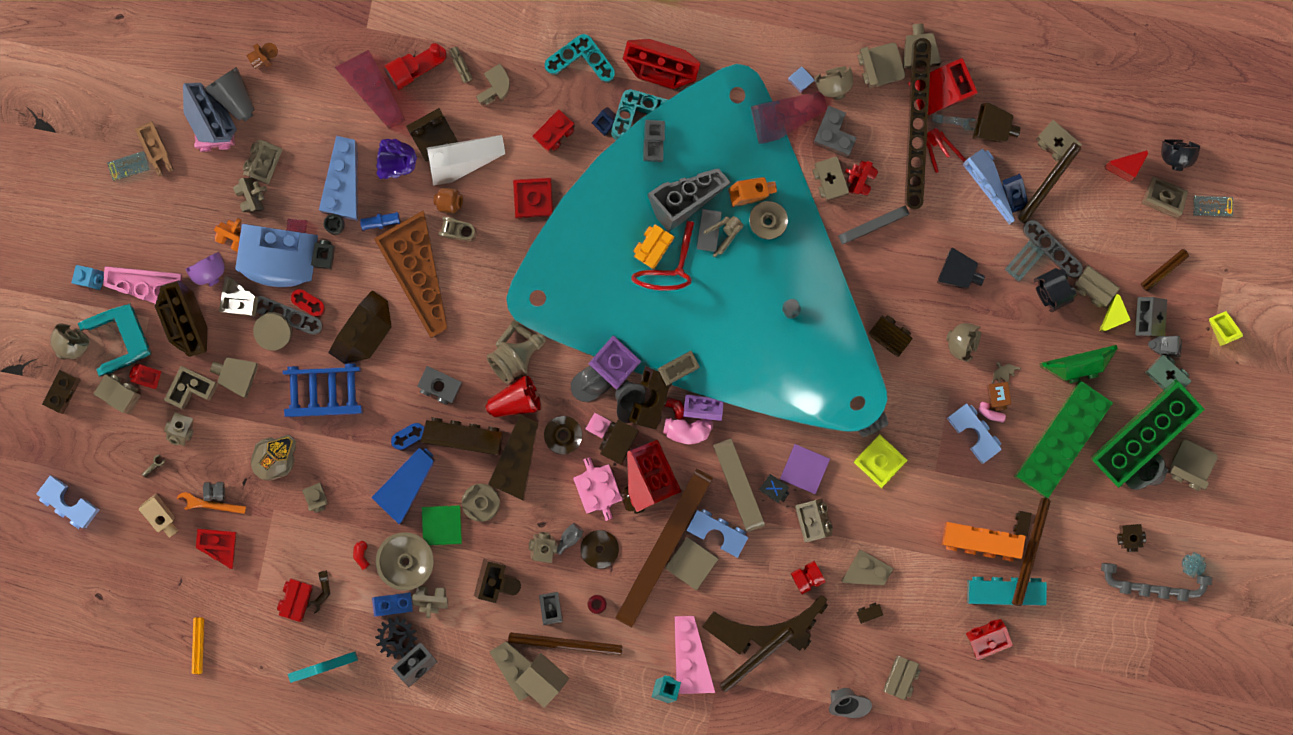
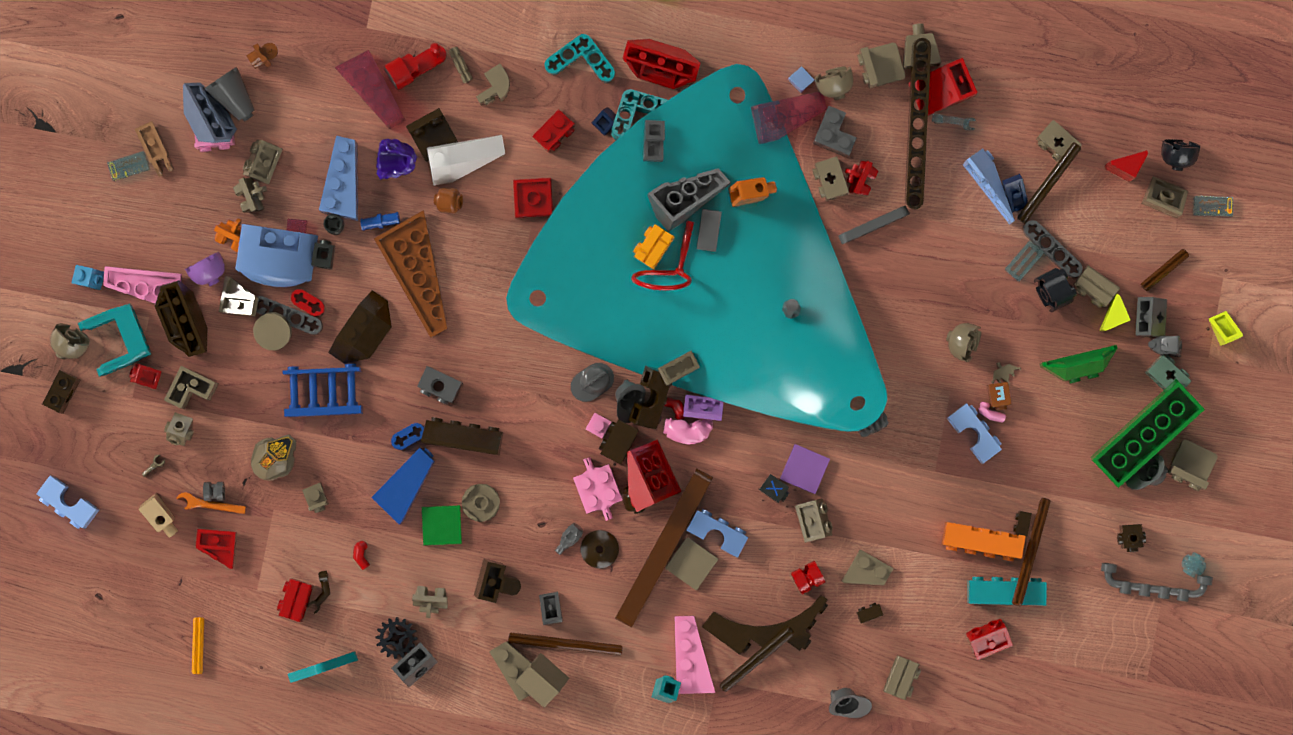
dark tan brick [94,374,141,415] -> none
dark tan torso [210,357,259,398] -> none
blue plate [372,592,413,617] -> none
dark tan dish [376,532,434,590] -> none
dark tan piece [438,216,477,242] -> none
red cone [486,375,541,418] -> none
dark tan piece [487,320,546,384] -> none
dark brown wedge [488,414,539,501] -> none
dark tan brick [529,532,557,563] -> none
dark brown dish [544,416,582,454] -> none
dark red plate [587,595,607,614] -> none
medium lavender tile [588,335,641,390] -> none
dark tan plant [704,216,743,257] -> none
dark tan beam [713,438,765,533] -> none
dark tan dish [749,201,788,239] -> none
neon yellow tile [854,434,908,488] -> none
dark brown brick [867,315,913,357] -> none
red plant [926,127,966,173] -> none
black torso [937,248,985,290] -> none
dark brown torso [972,102,1021,143] -> none
green brick [1014,381,1113,498] -> none

